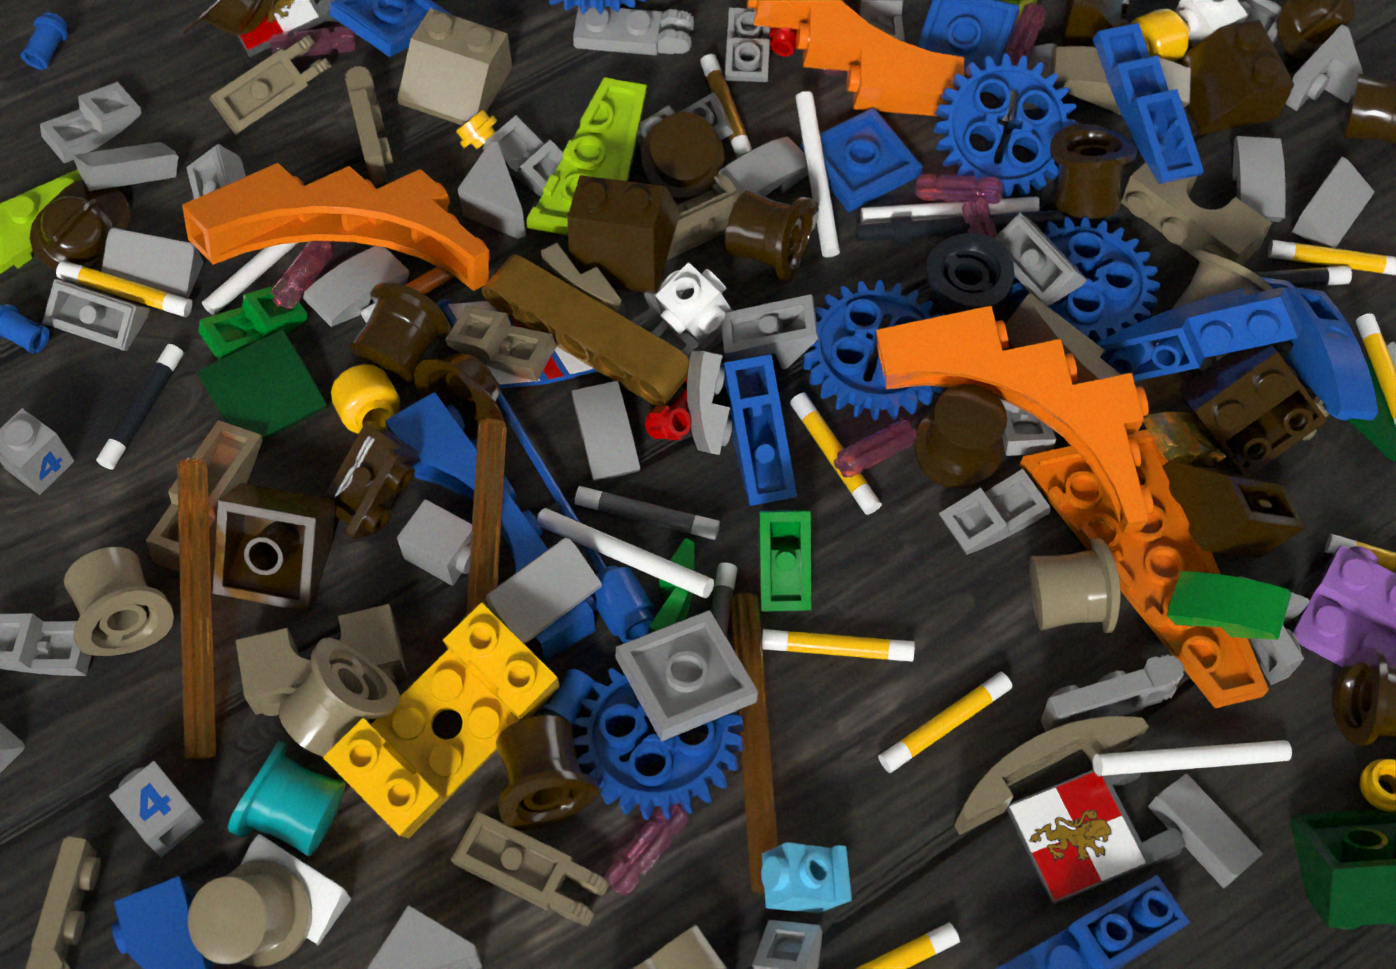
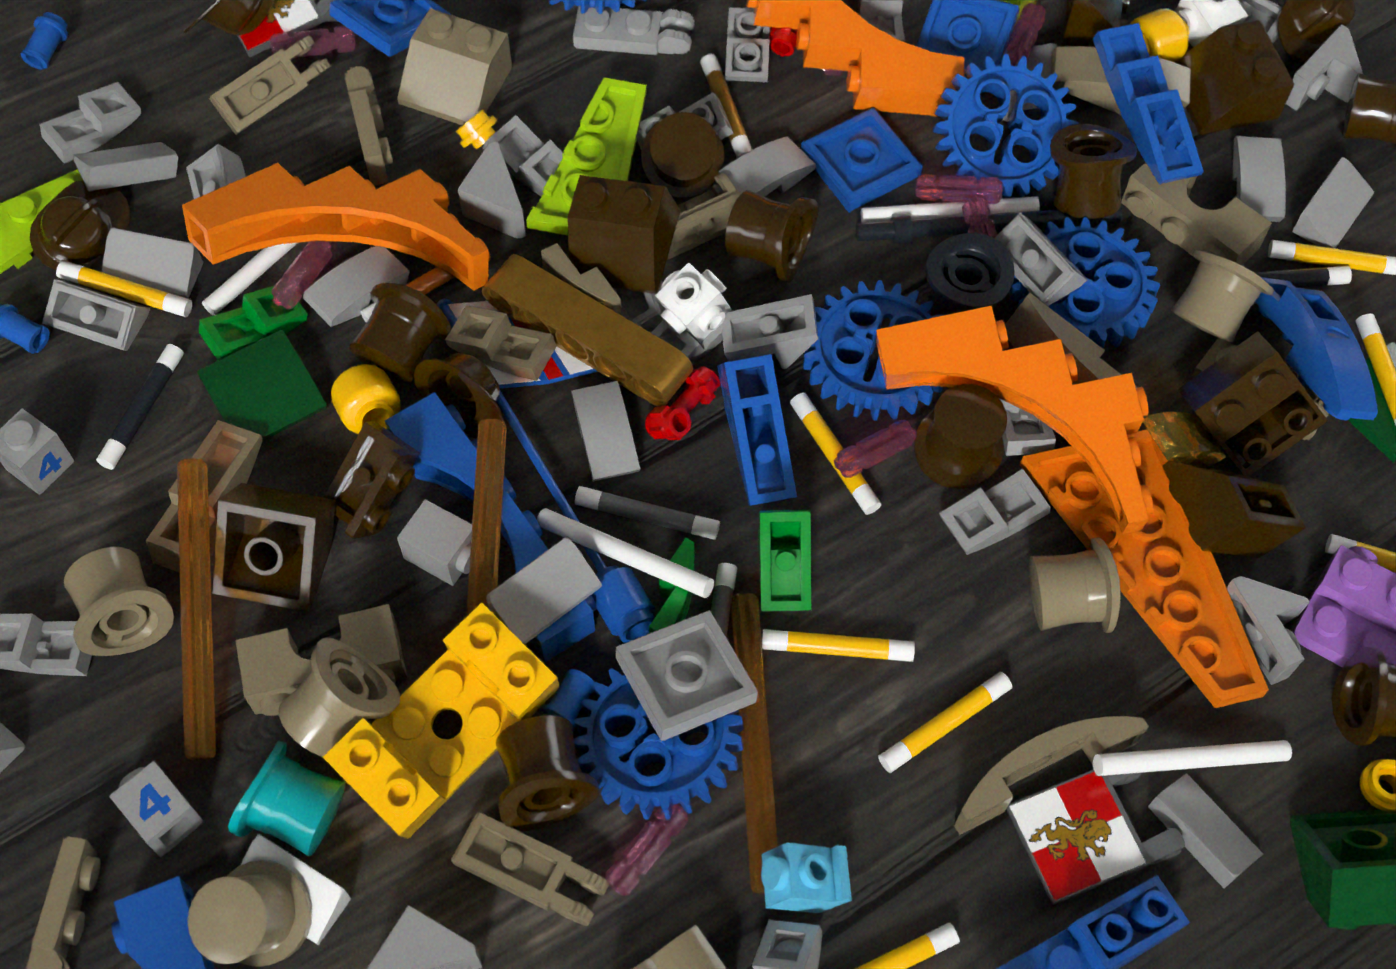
light grey slope [687,351,732,455] -> none
white bar [796,91,840,257] -> none
light grey hinge [1041,654,1185,732] -> none
blue slope [1097,287,1302,381] -> none
green slope [1166,571,1292,640] -> none

